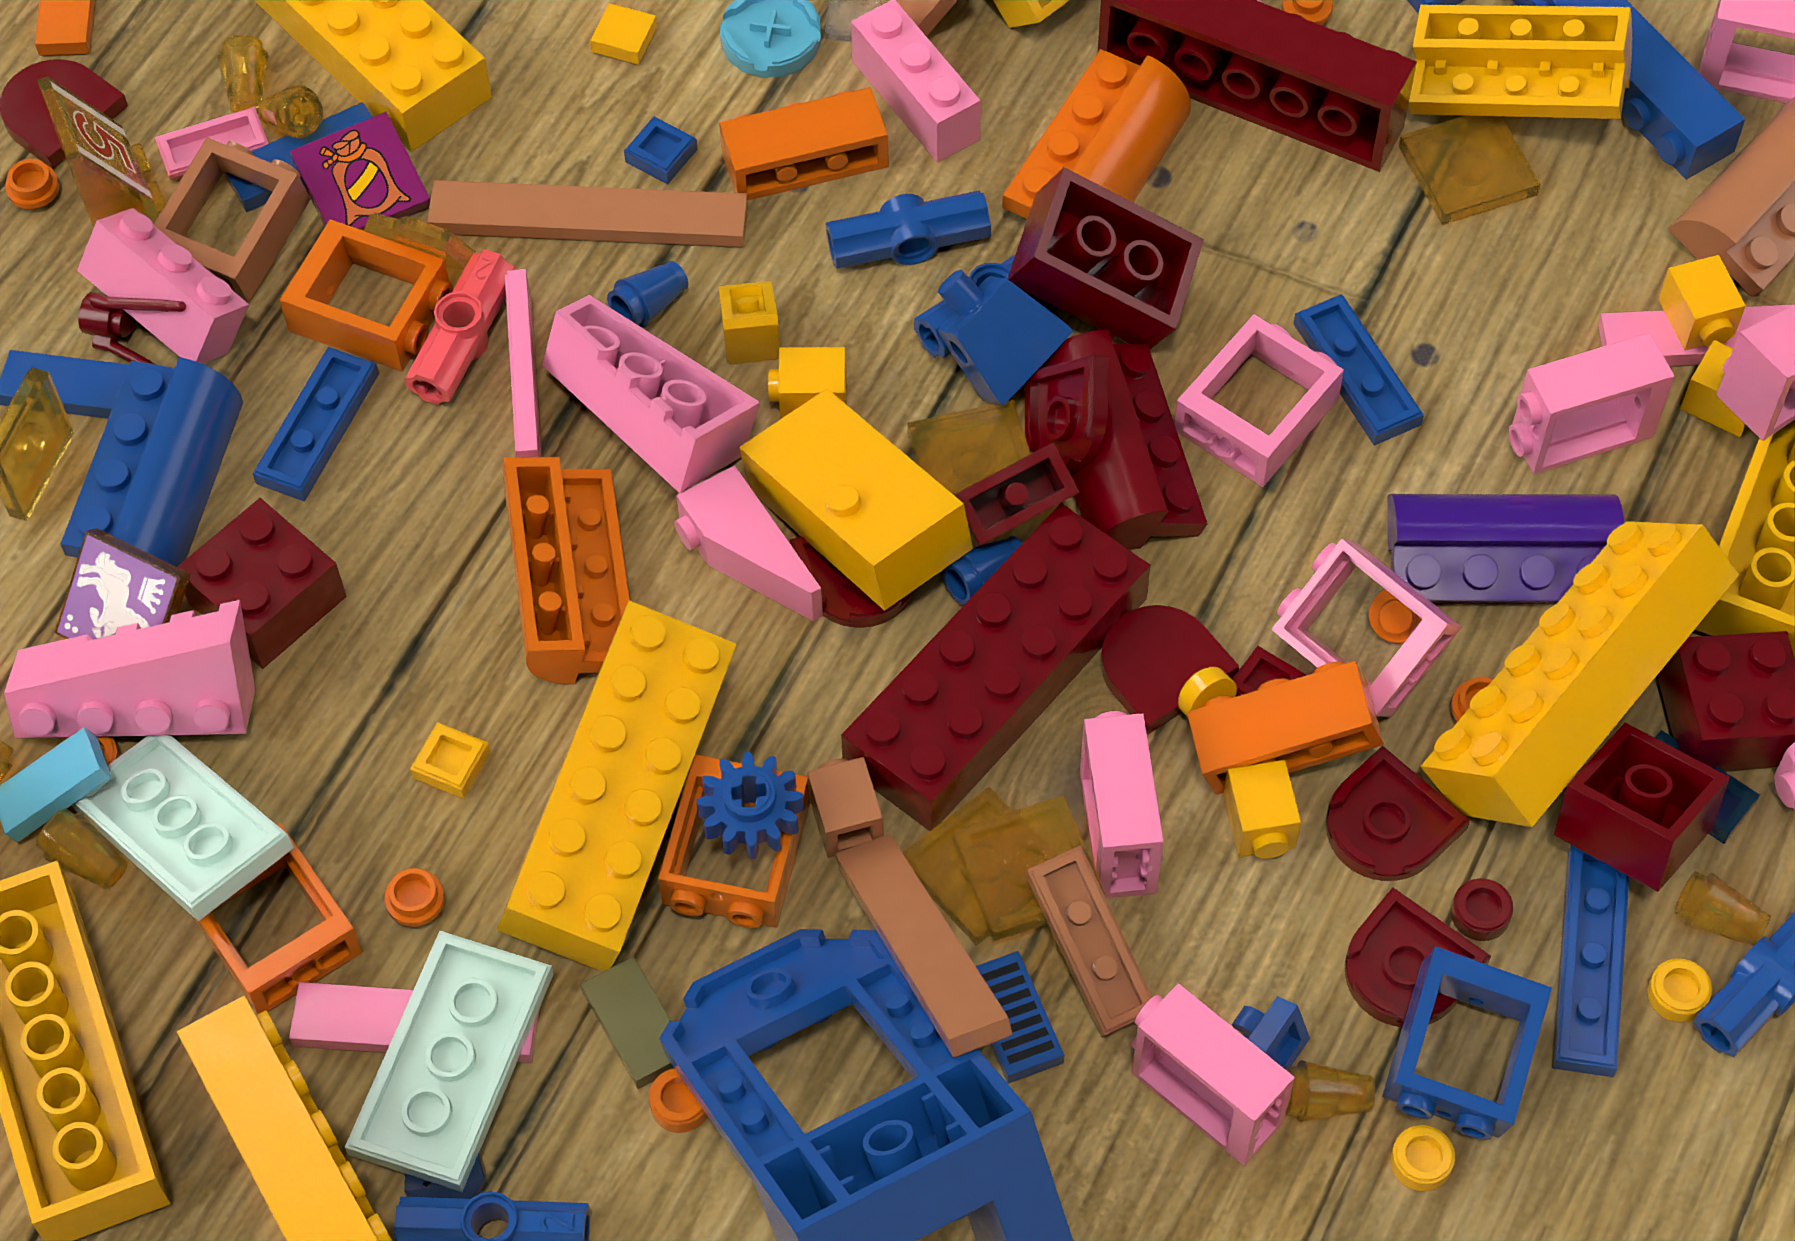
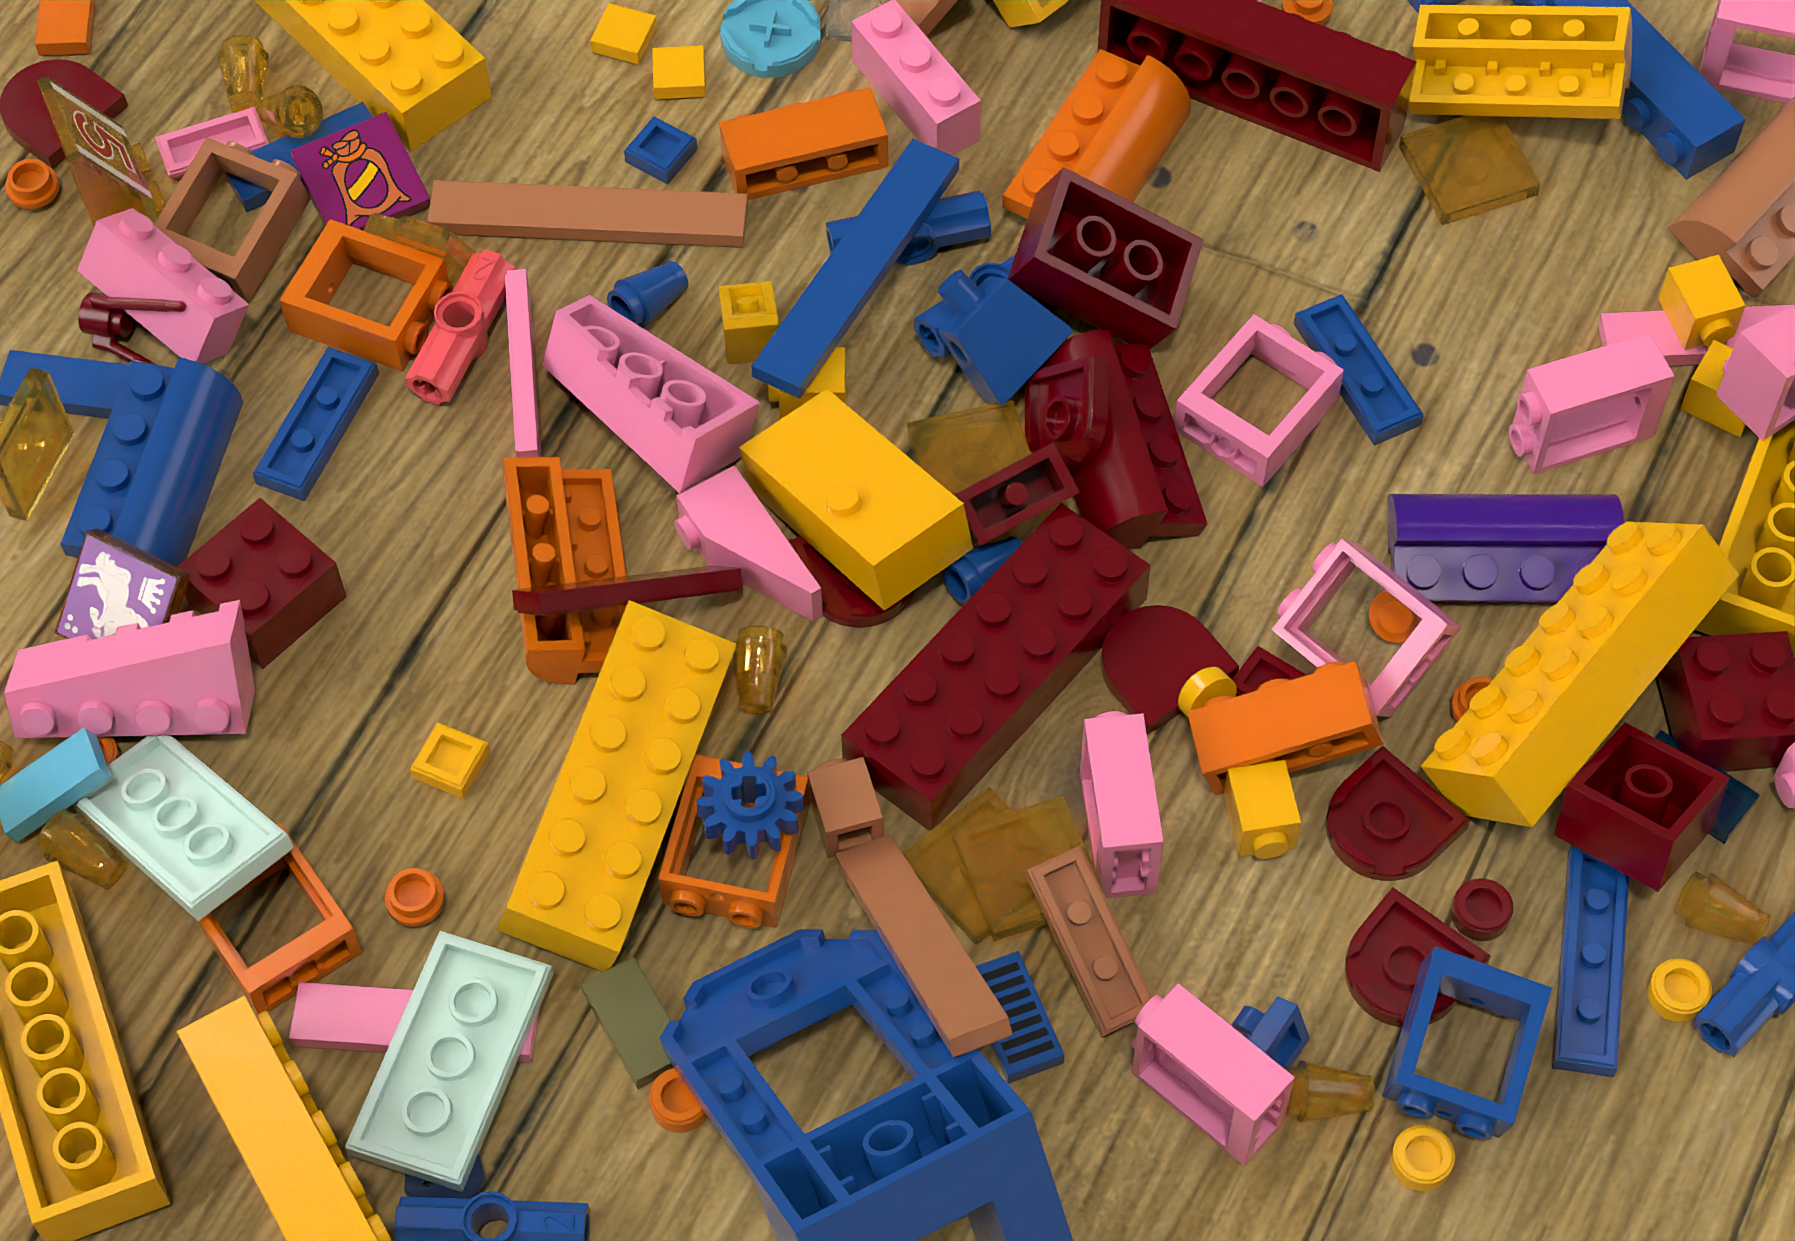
none -> dark red tile [512,565,742,616]
none -> yellow tile [652,45,706,100]
none -> clear yellow cone [733,626,788,715]
none -> blue tile [751,139,959,398]

